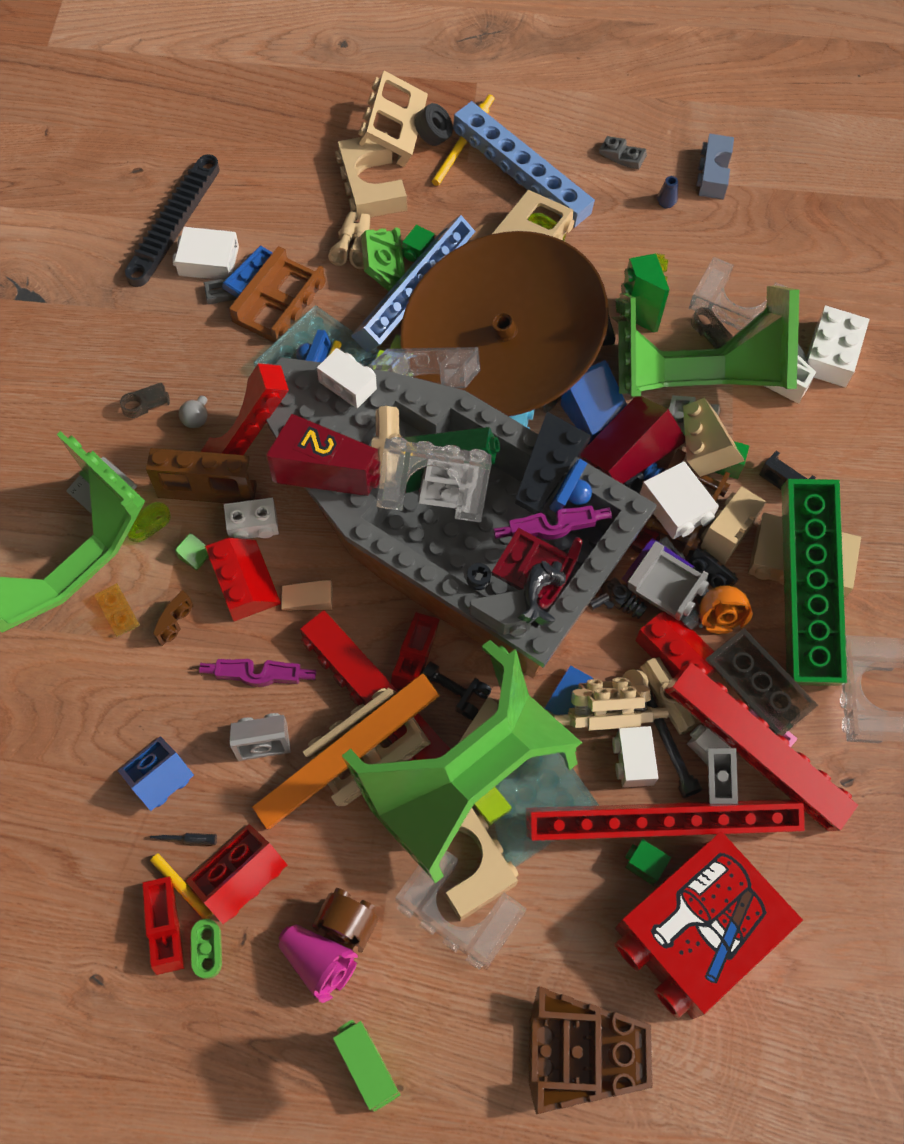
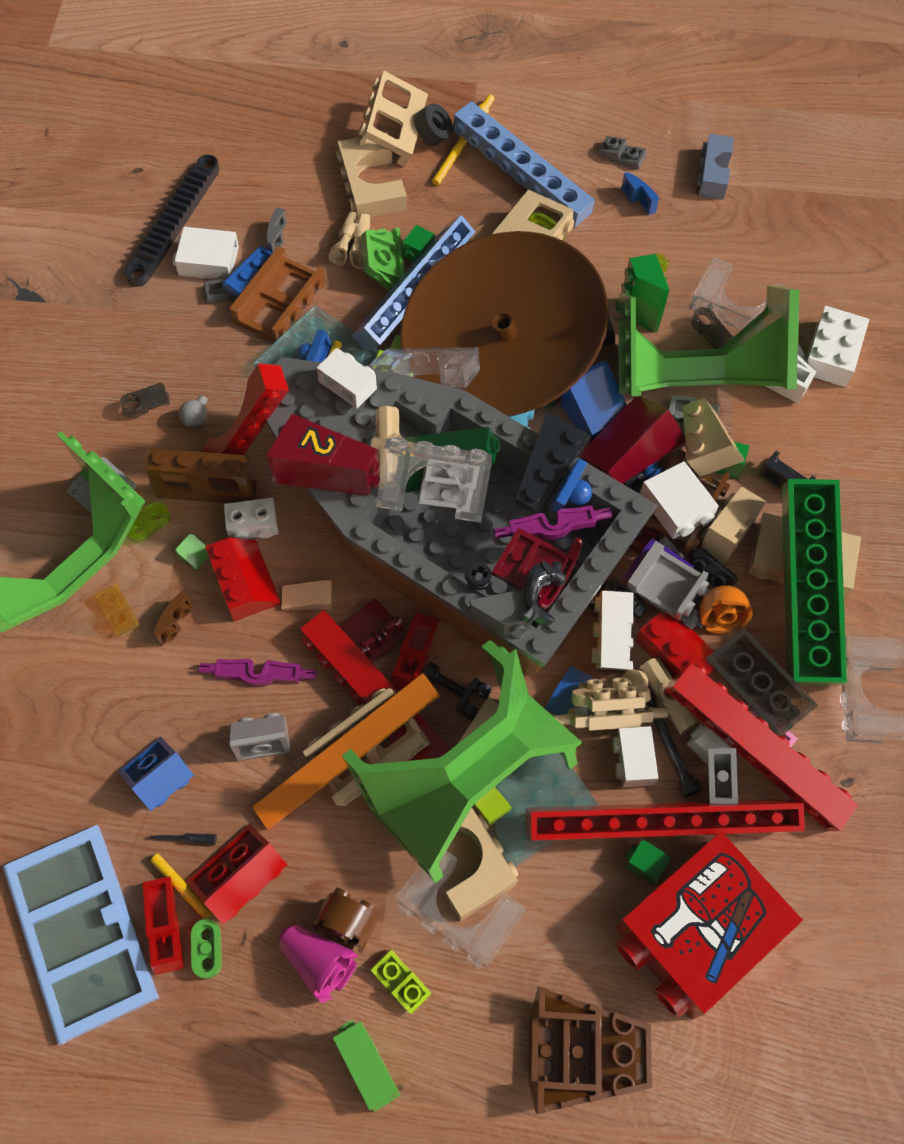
dark blue cone [657,176,678,208] -> none
none -> door [2,825,159,1045]
none -> dark grey slope [267,207,287,253]
none -> dark red hinge [339,598,407,663]
none -> lime slope [369,949,432,1015]
none -> white wedge [591,591,633,671]
none -> blue slope [621,172,659,216]

